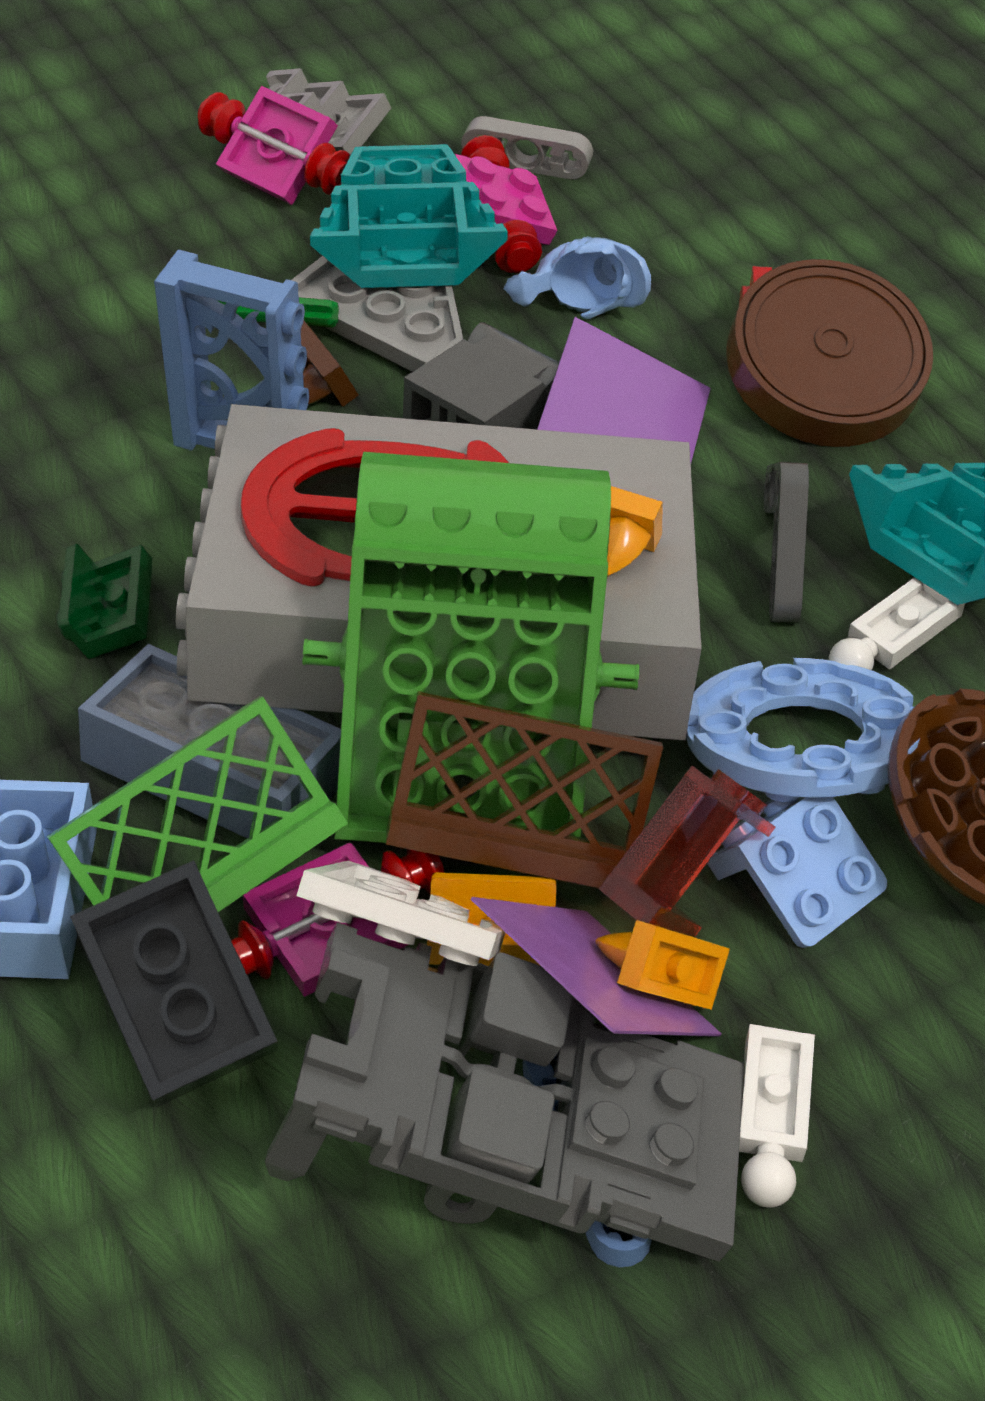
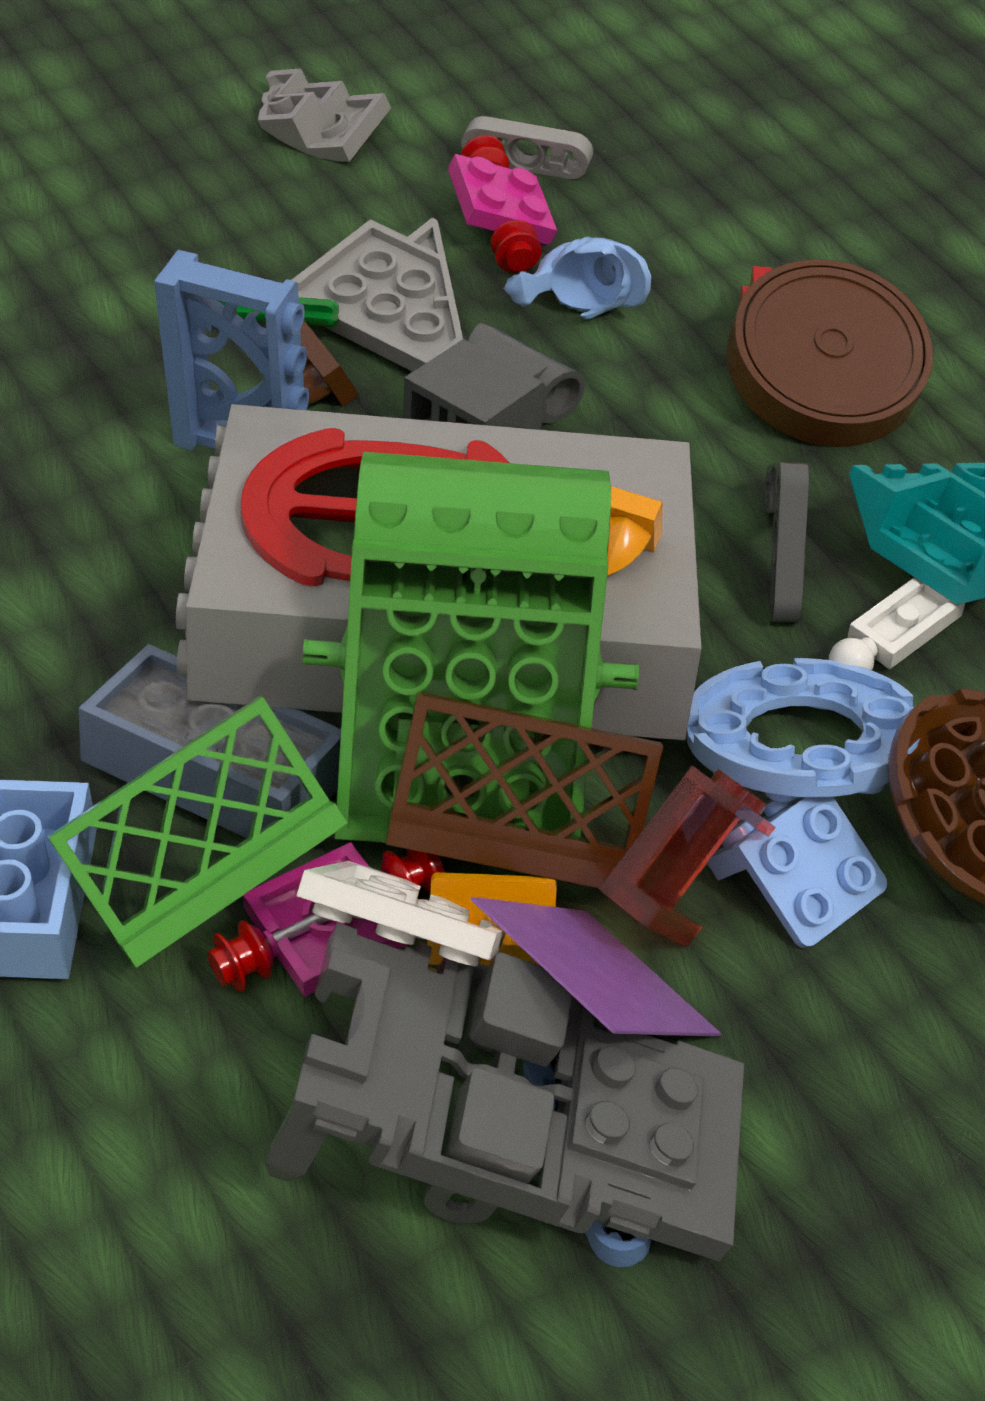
dark green bracket [56,544,153,659] -> none
black brick [70,860,278,1107] -> none
dark pink plate [198,86,351,205] -> none
teal wedge [310,144,508,288] -> none
medium lavender piece [537,317,711,462] -> none
light orange tile [595,920,730,1010] -> none
white plate [739,1024,815,1208] -> none

